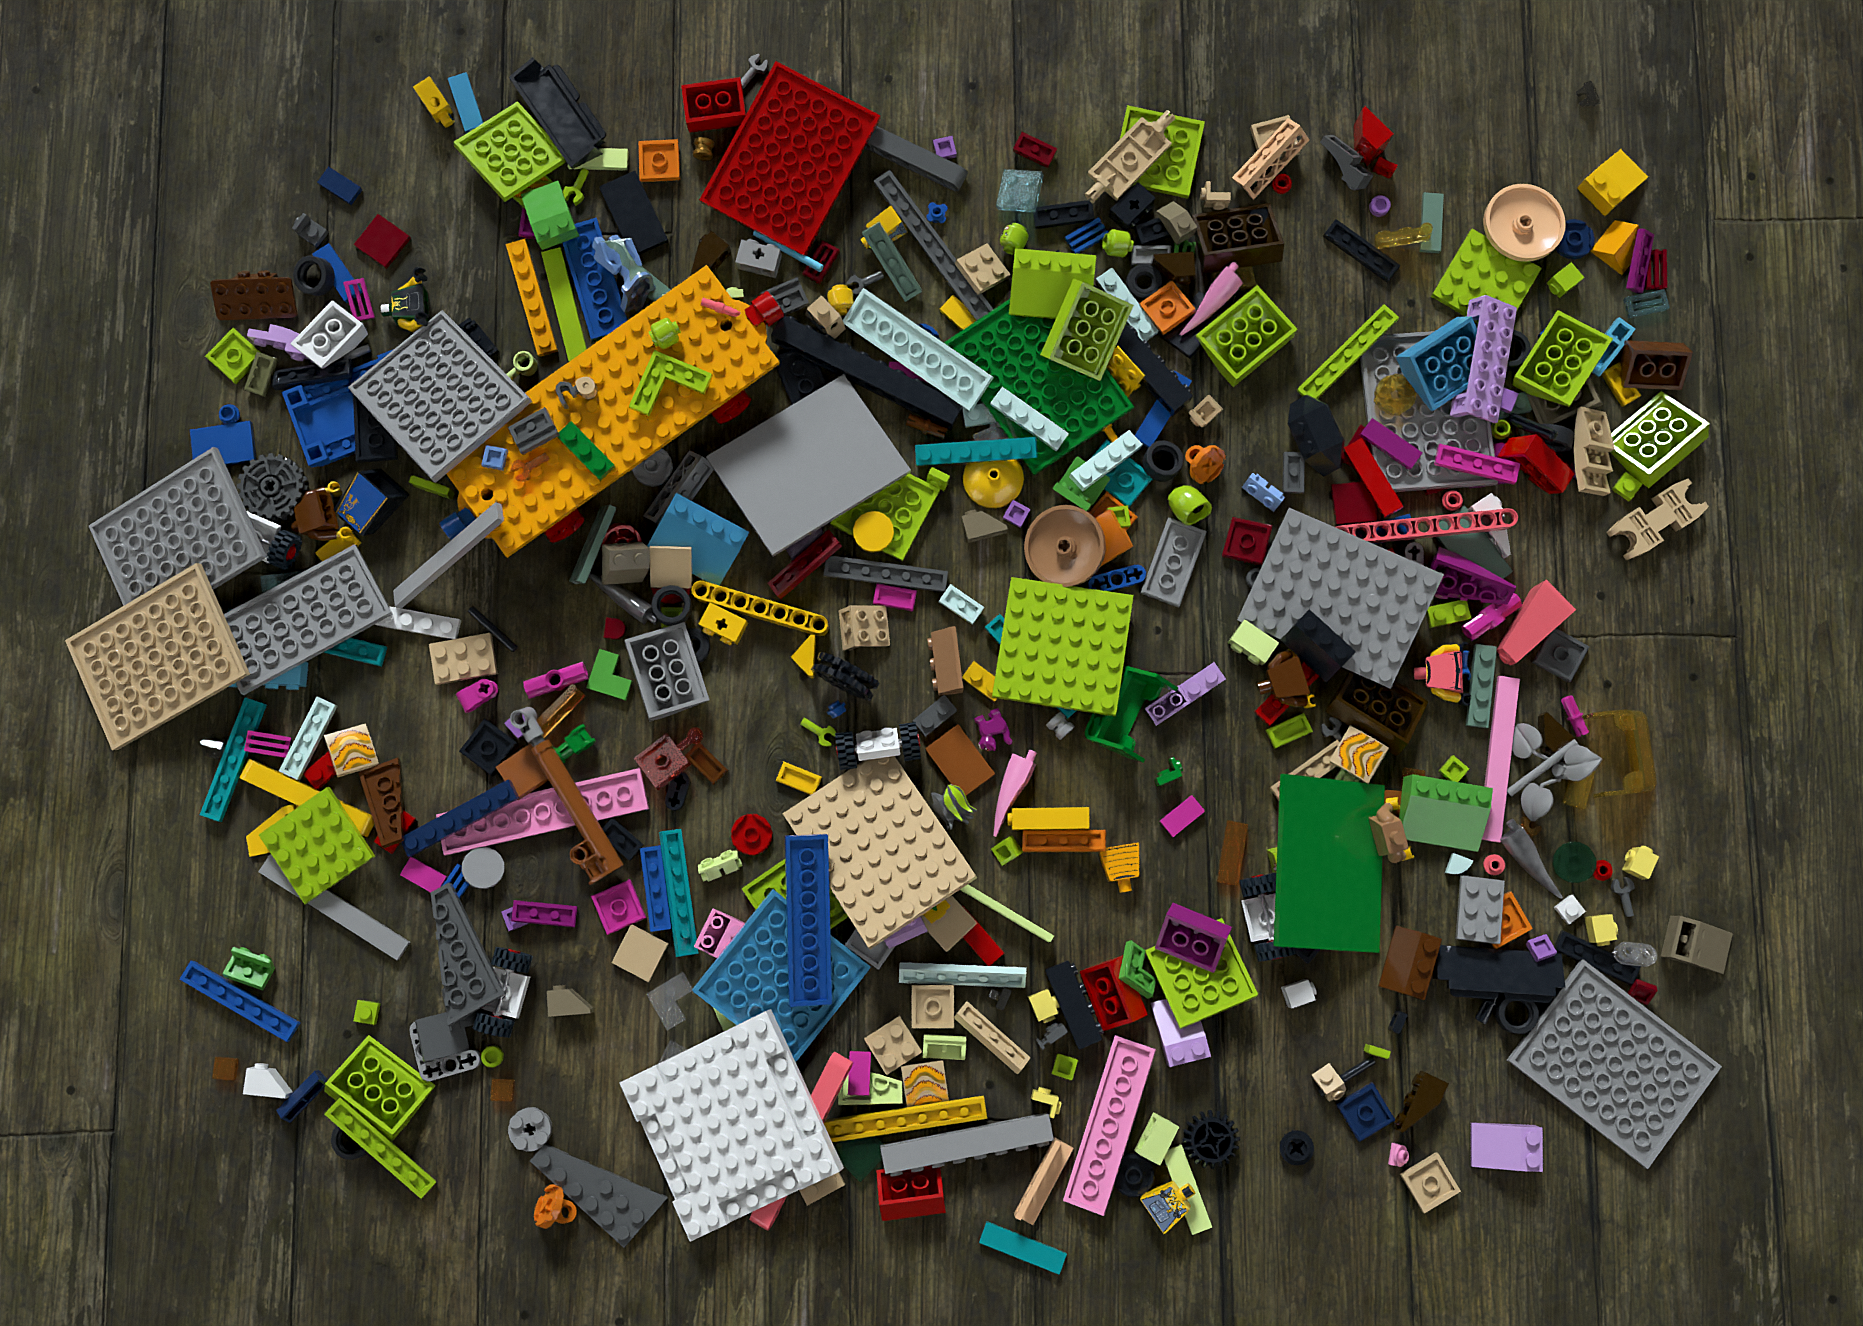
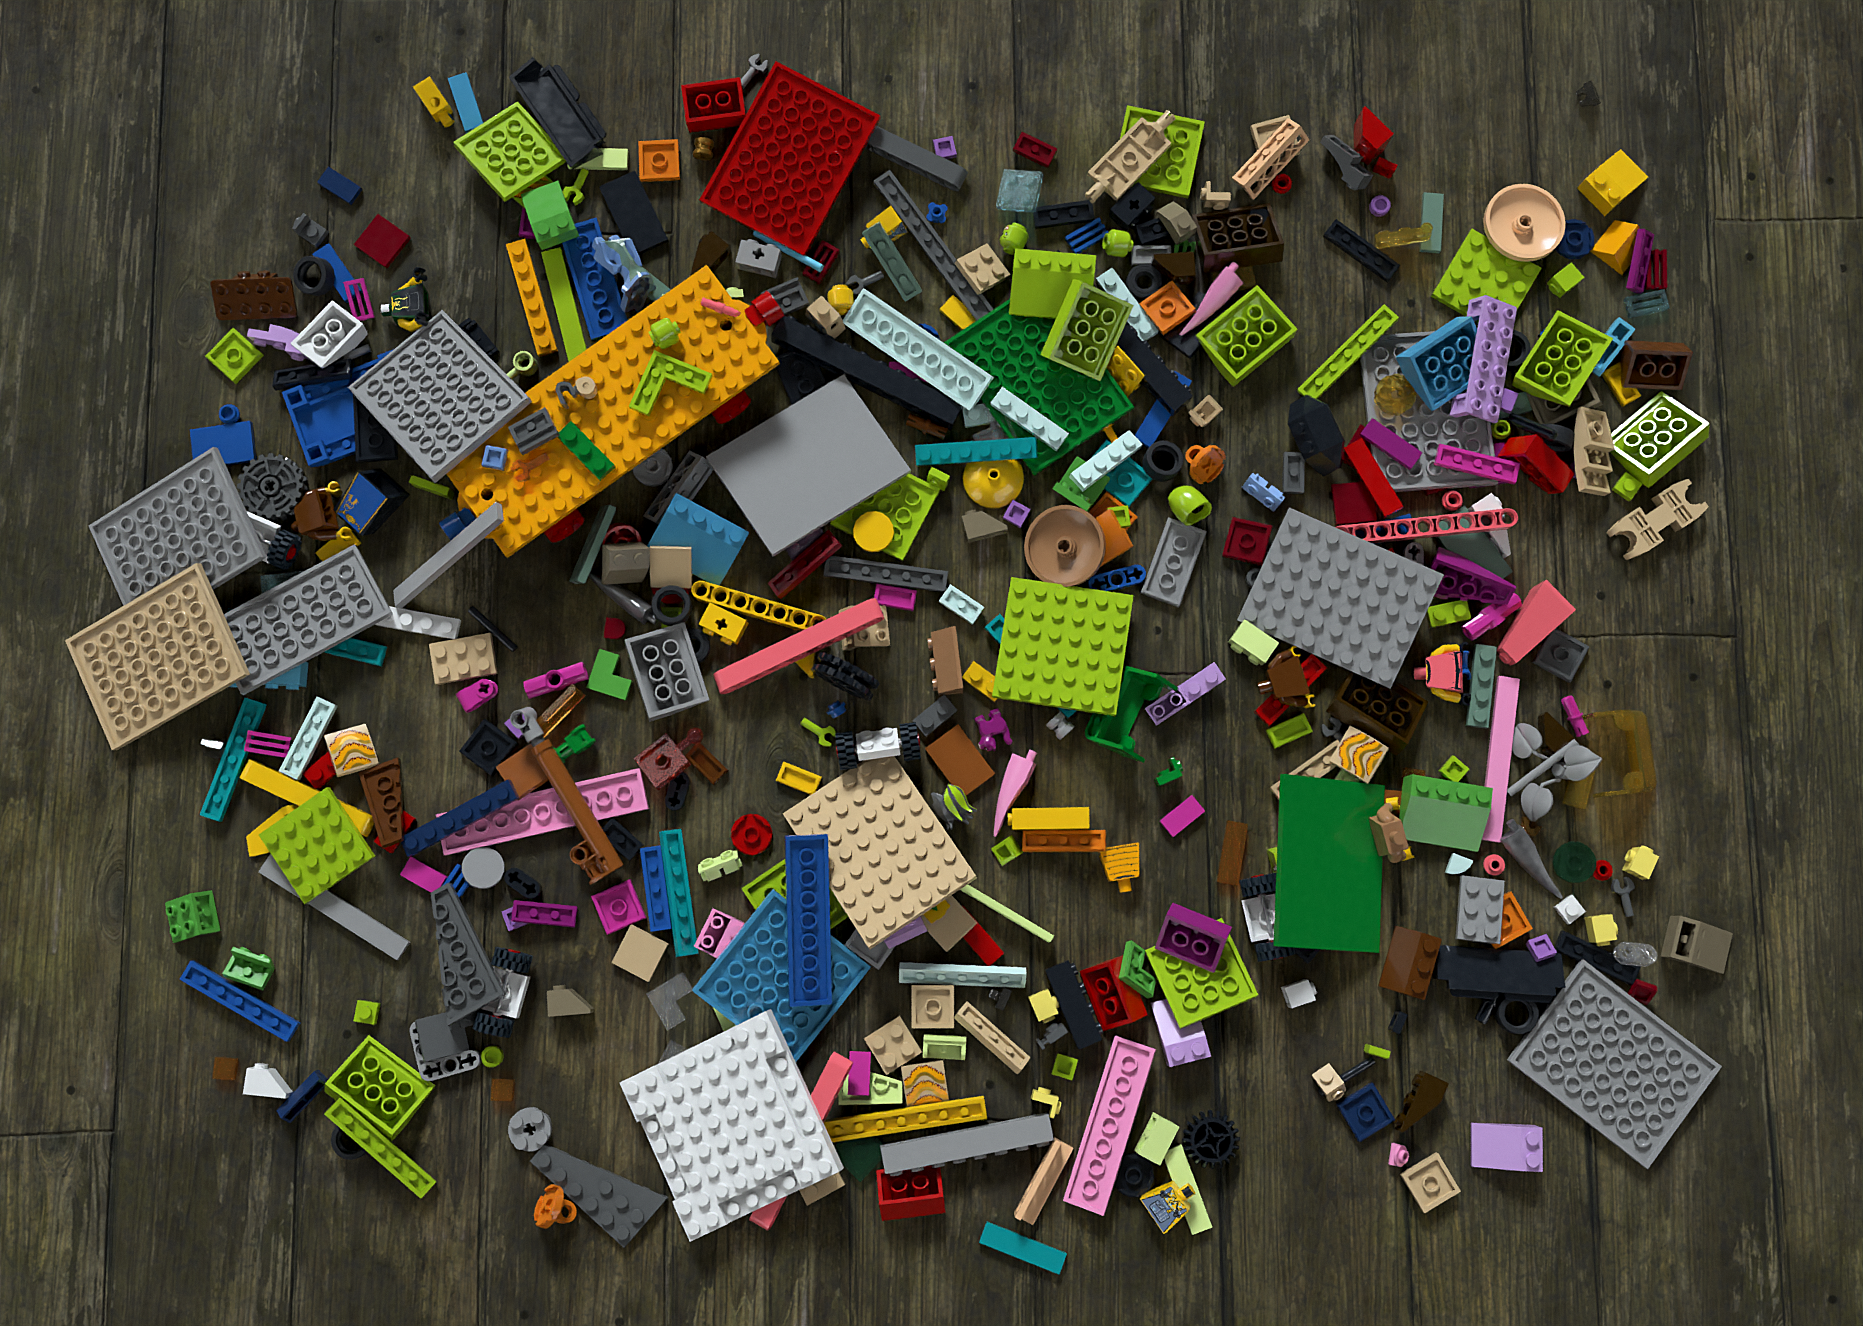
olive plate [244,352,278,397] -> none
black gear [1279,1130,1314,1165] -> none
black slope [1280,609,1356,682] -> none
none -> bright green bracket [165,890,220,943]
none -> black beam [504,868,542,899]
none -> coral beam [713,598,884,695]

